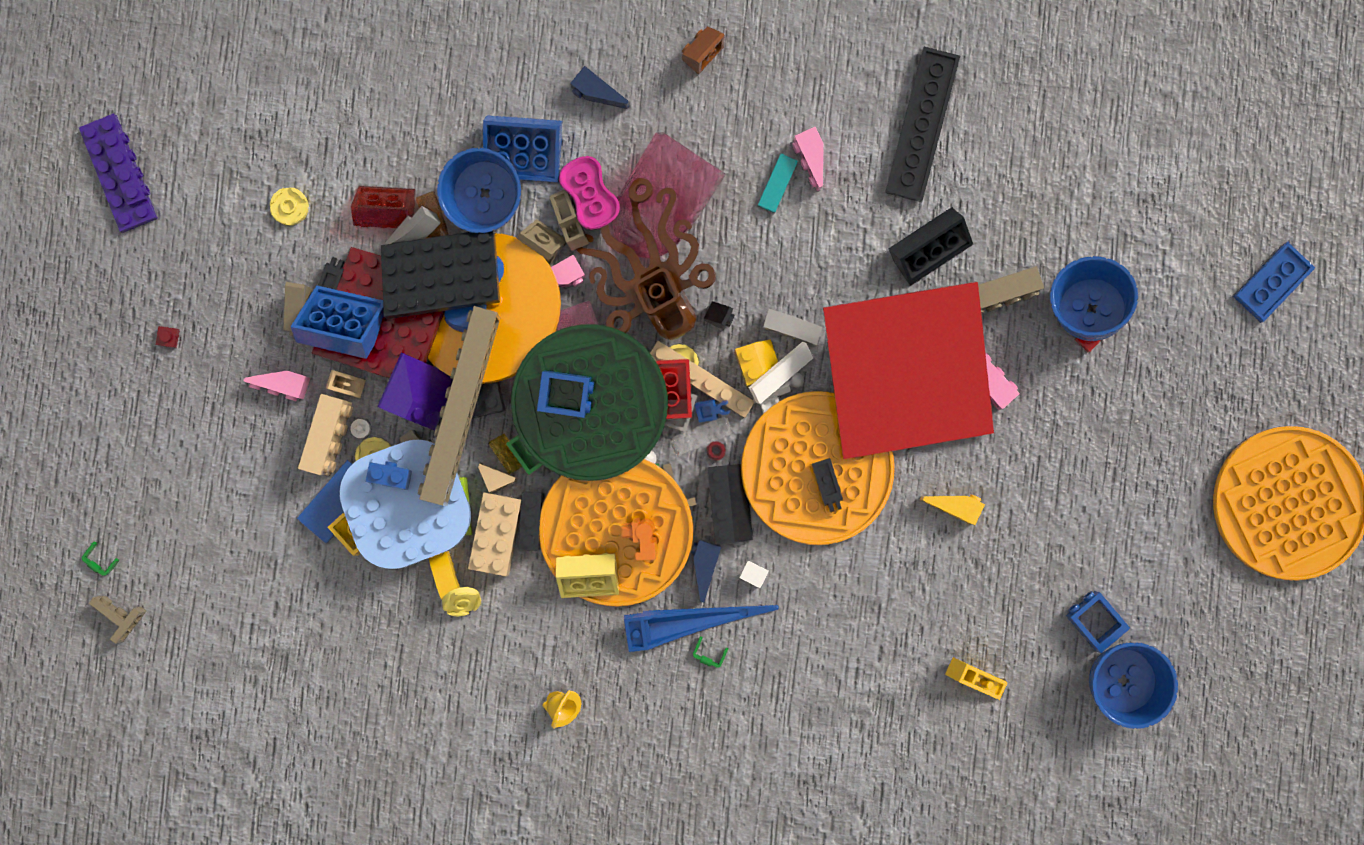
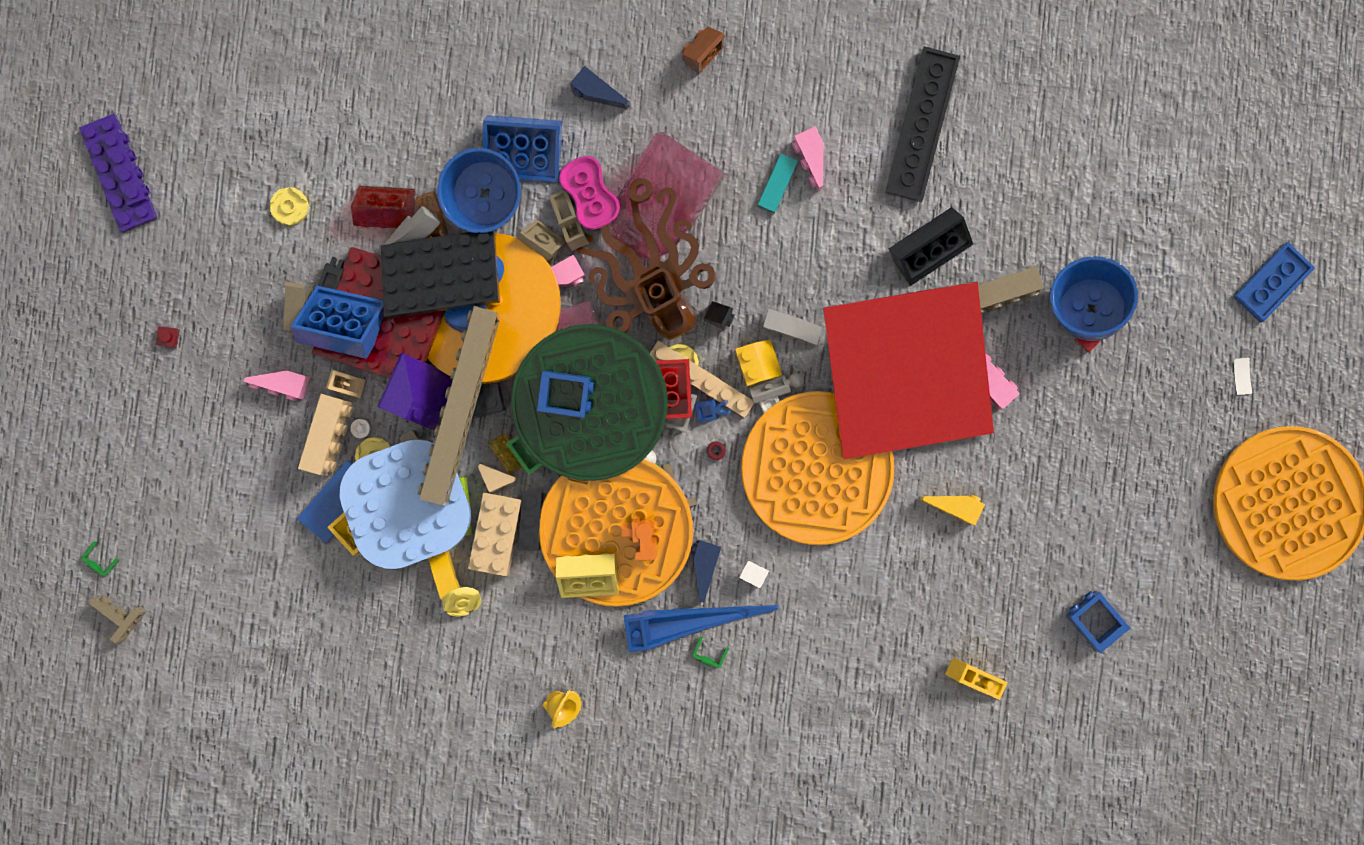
blue brick [365,461,412,490] -> none
black slope [707,464,753,544] -> none
white tile [748,342,813,404] -> none
black hinge [811,458,843,513] -> none
blue piece [1089,642,1178,729] -> none
none -> white sticker [1234,358,1252,395]

